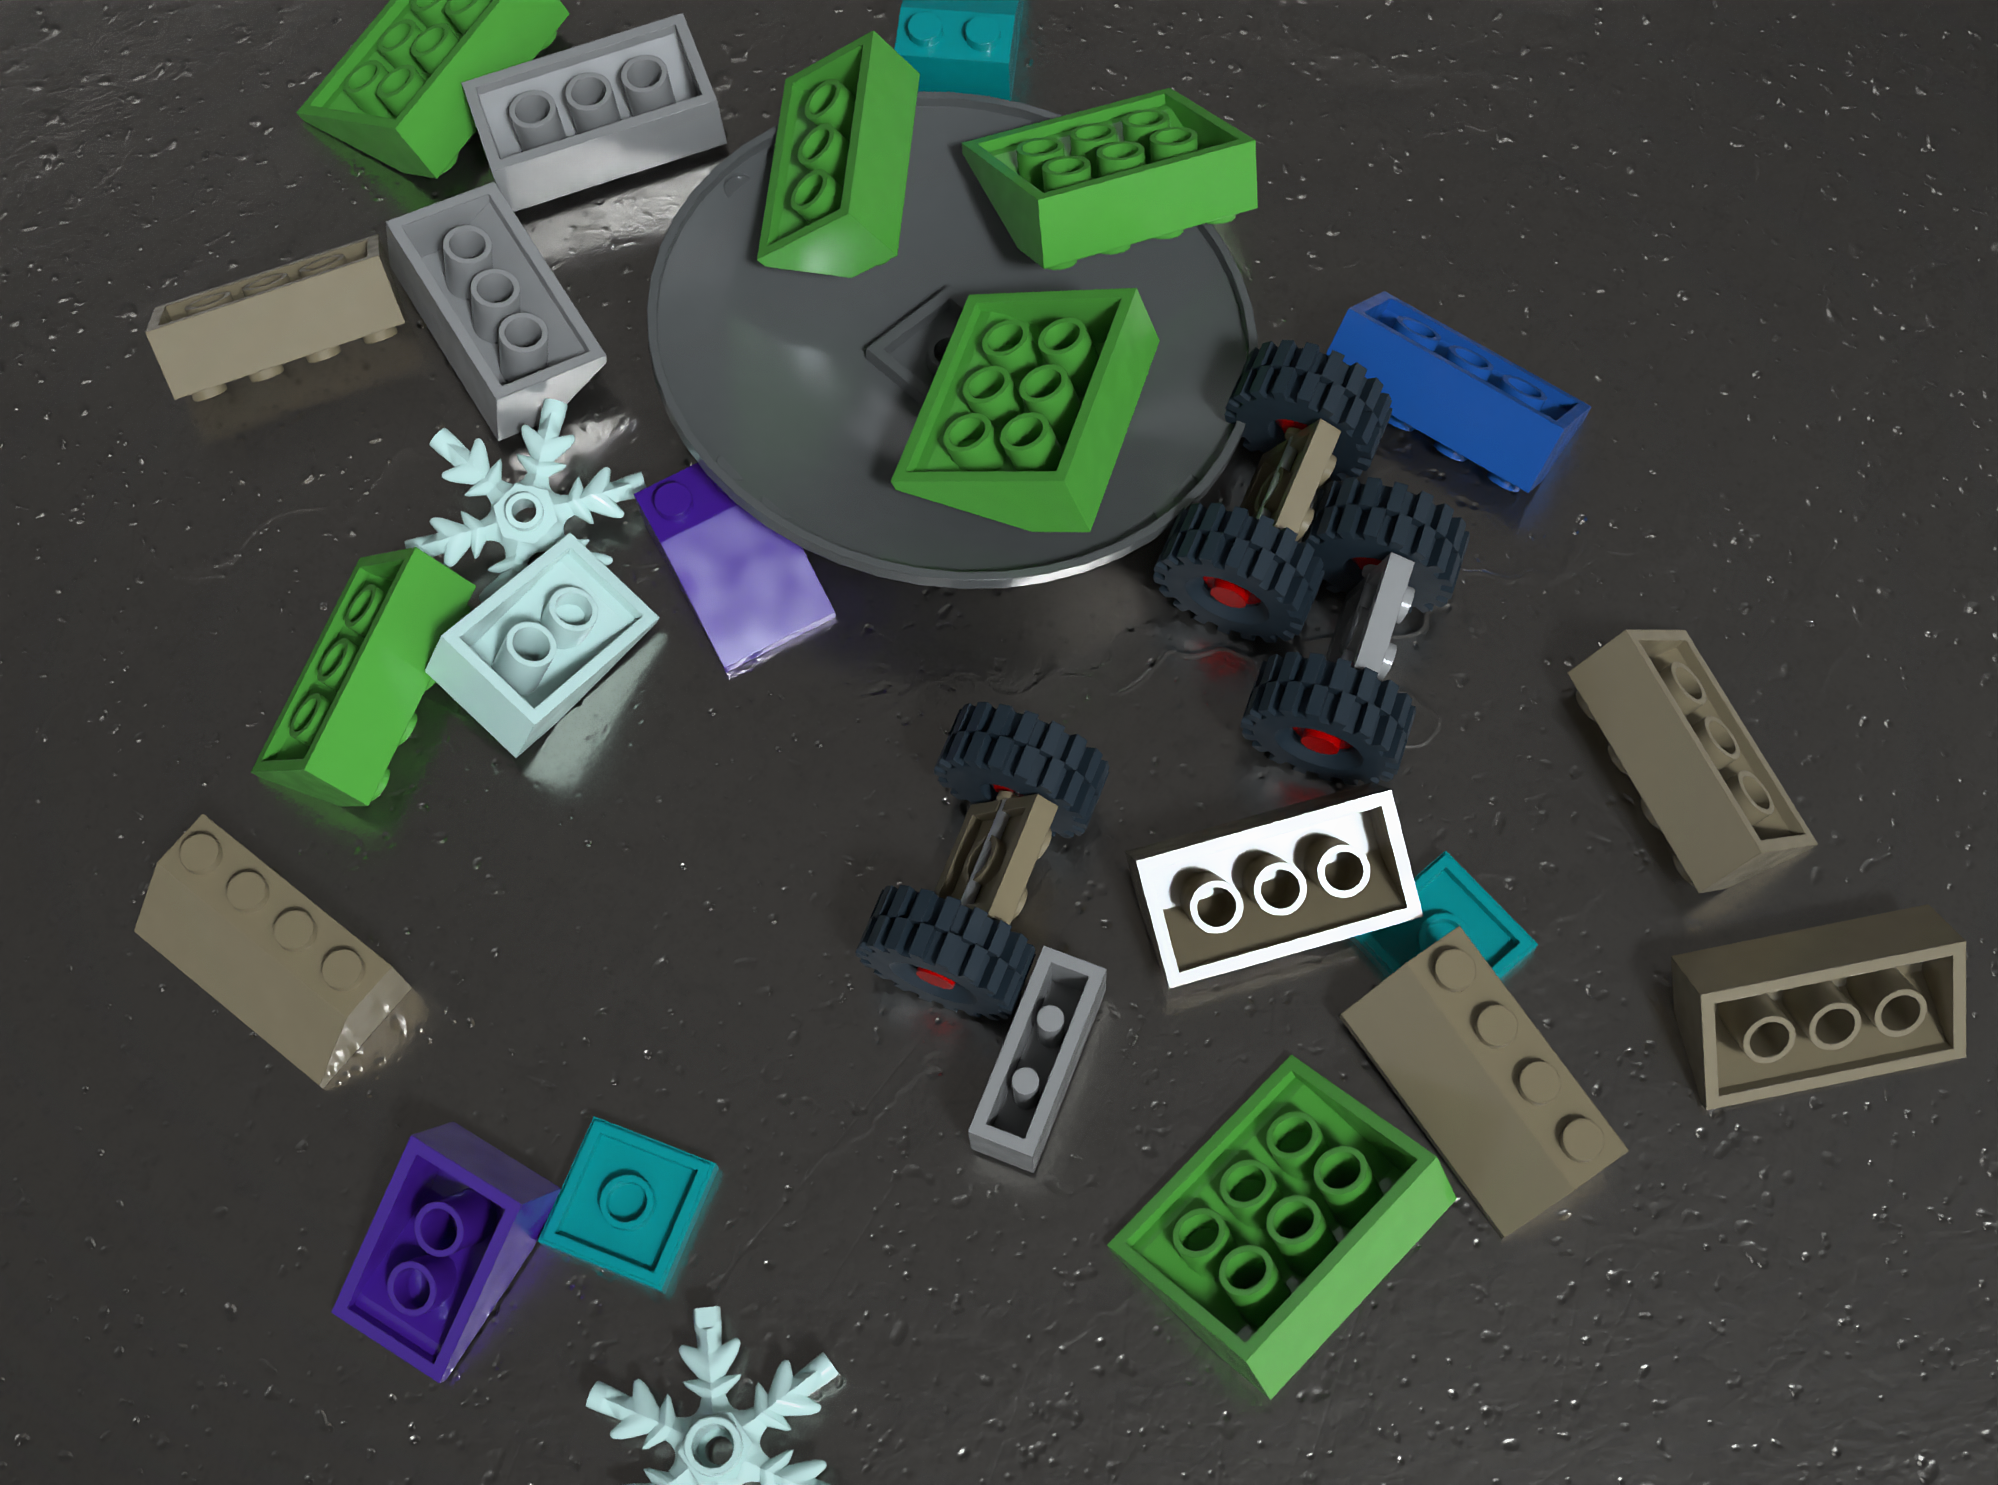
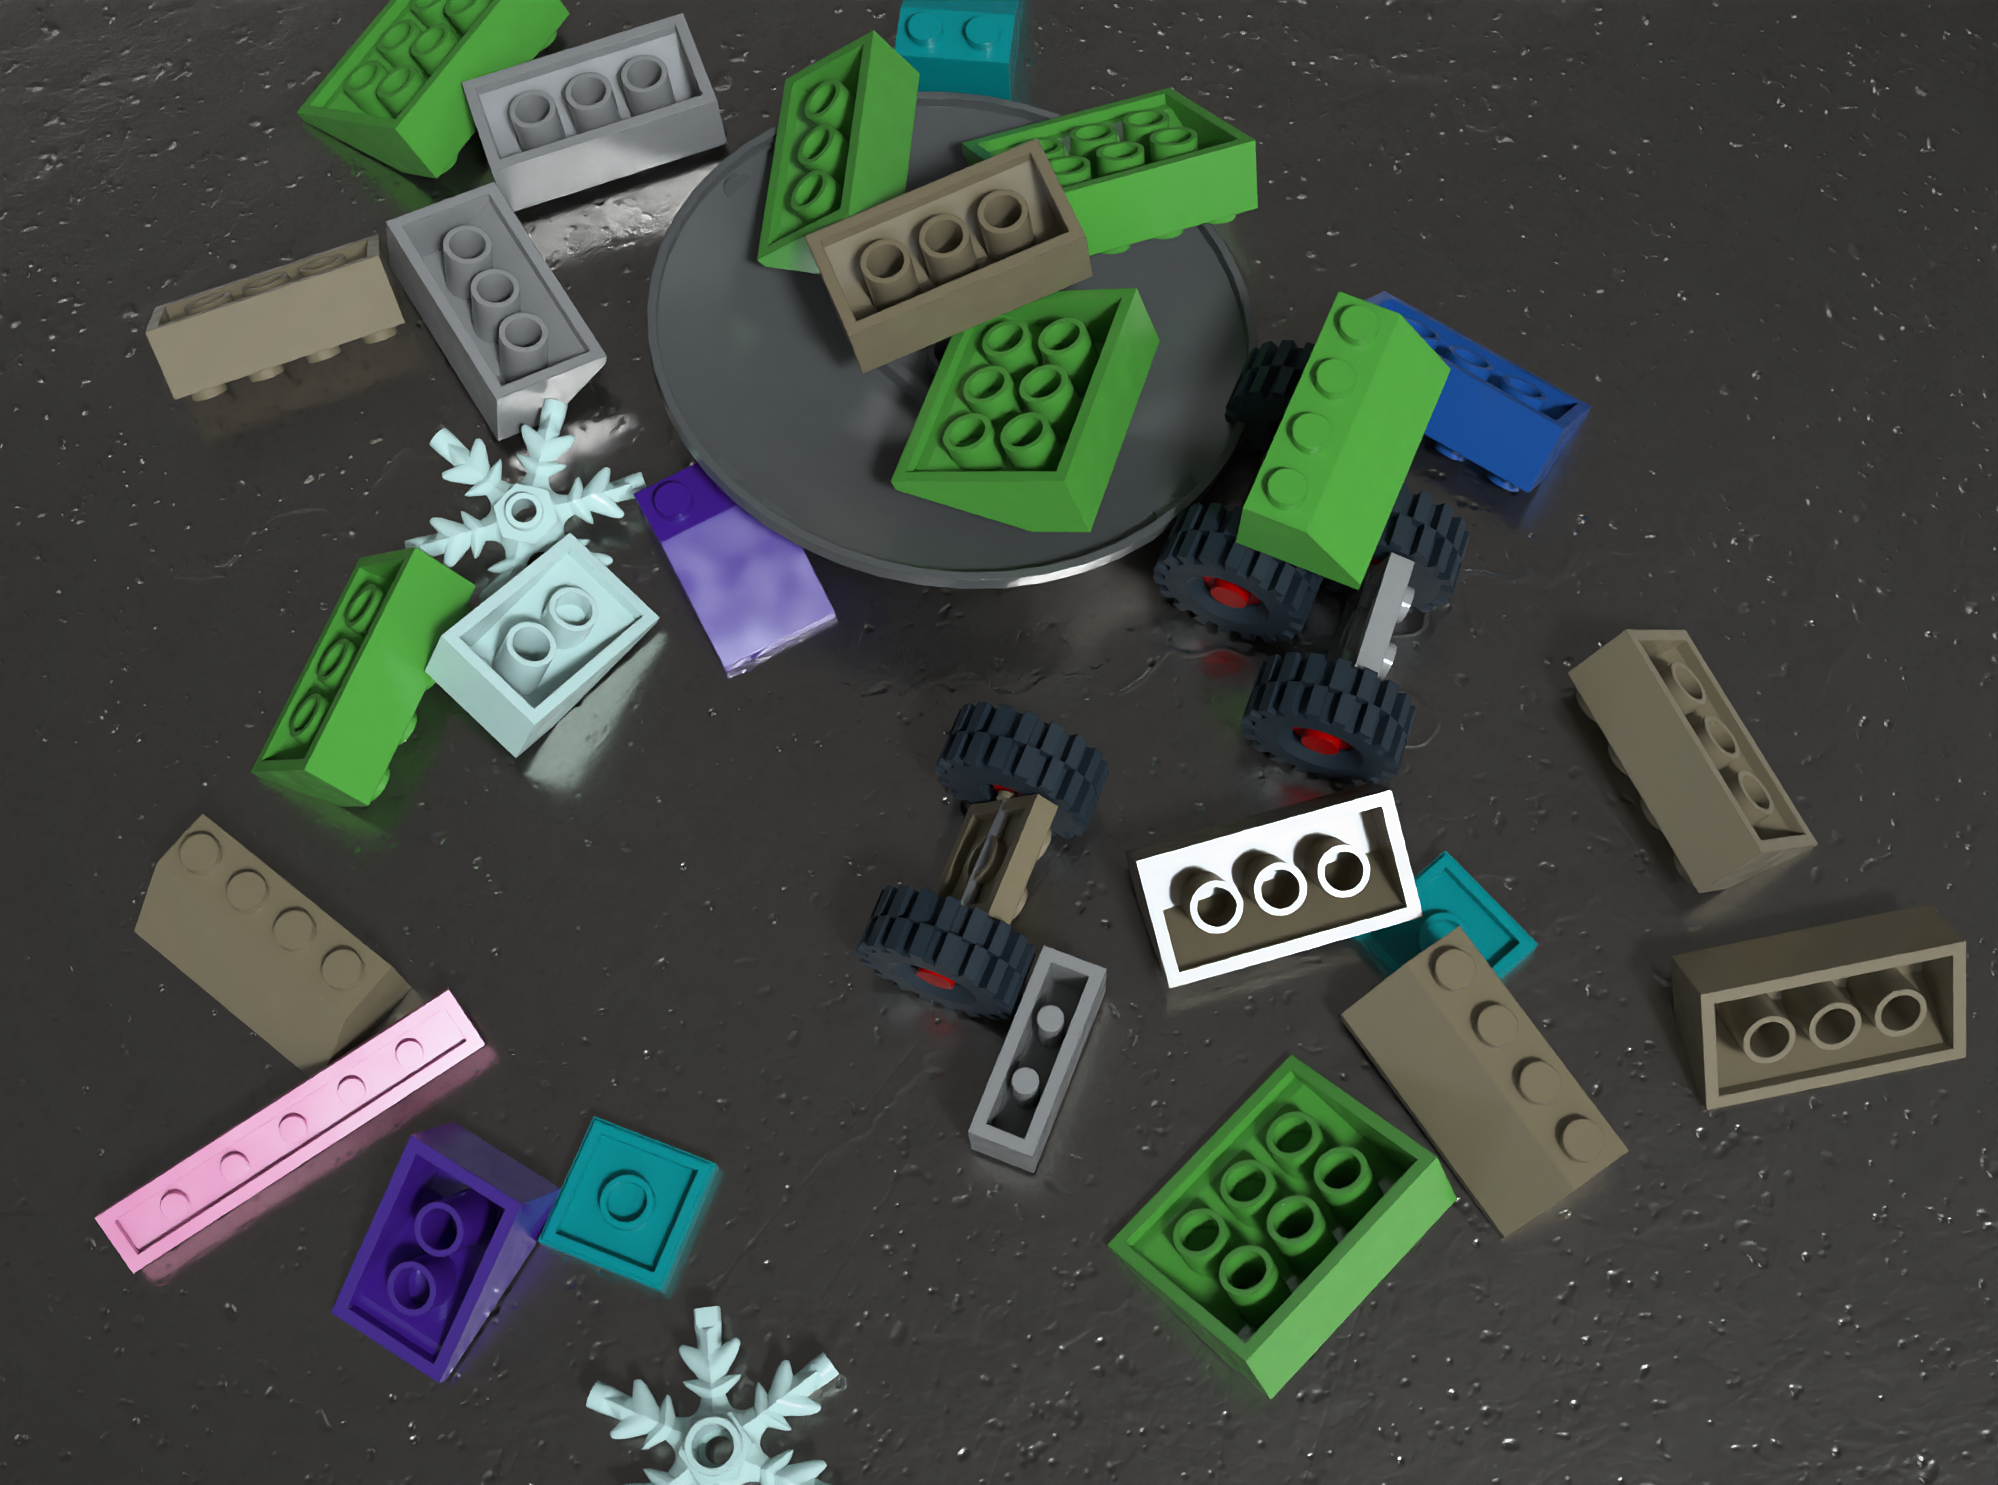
none -> bright pink plate [95,987,485,1274]
none -> dark tan slope [805,138,1093,373]
none -> bright green slope [1236,291,1451,590]

